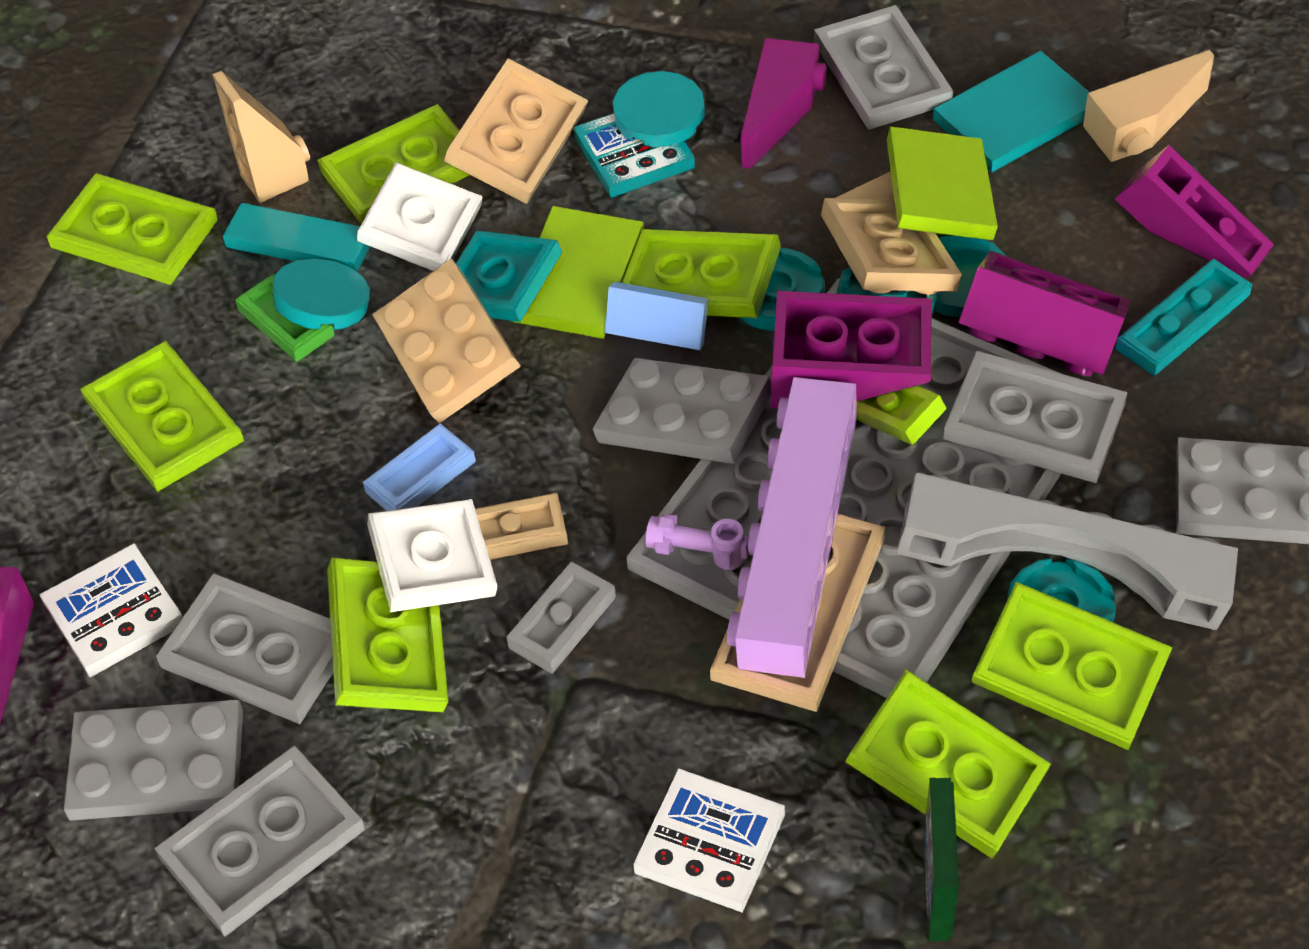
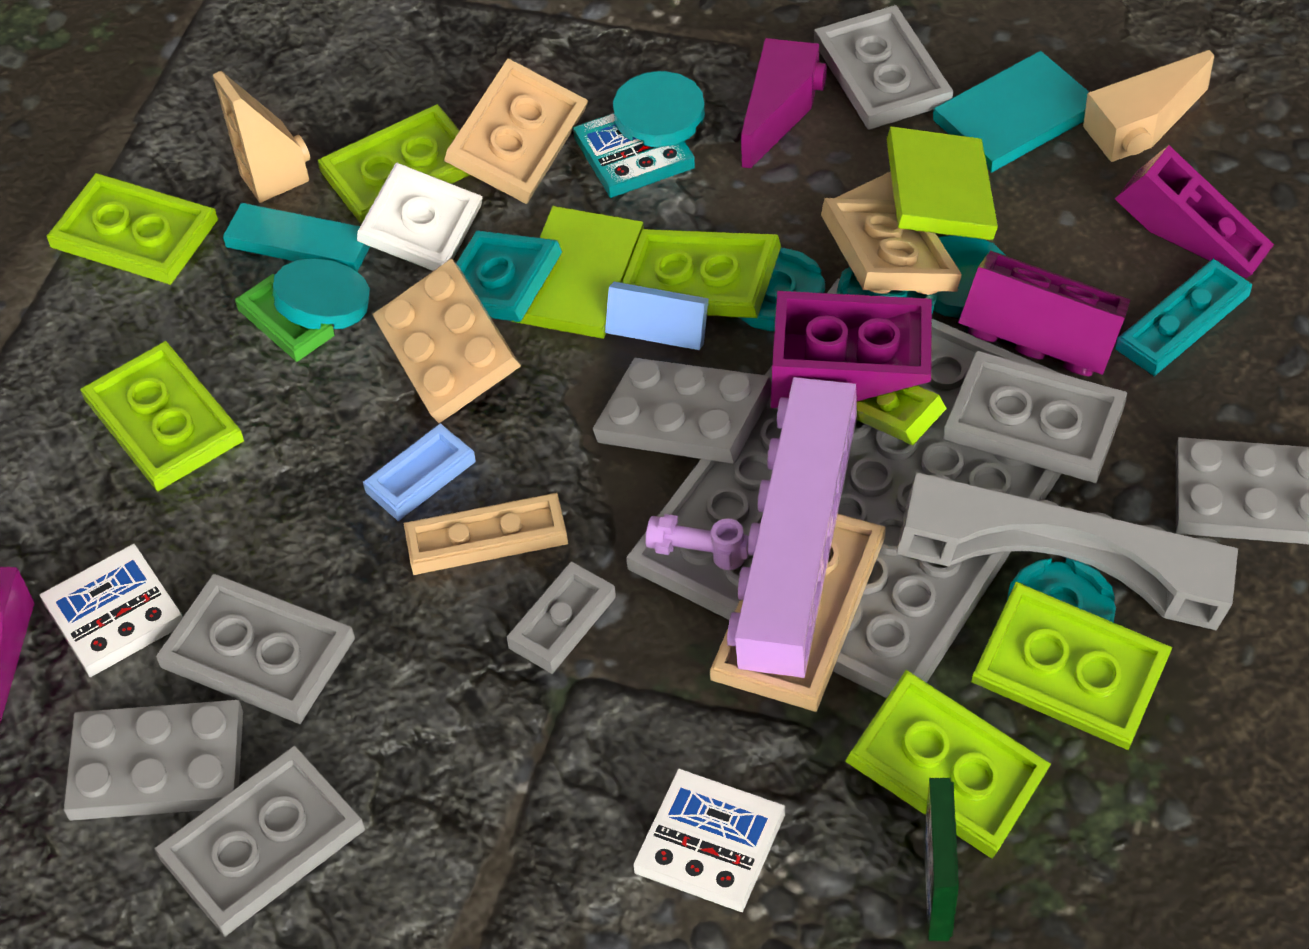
lime tile [327,558,448,712] -> none
white tile [367,499,497,612] -> none

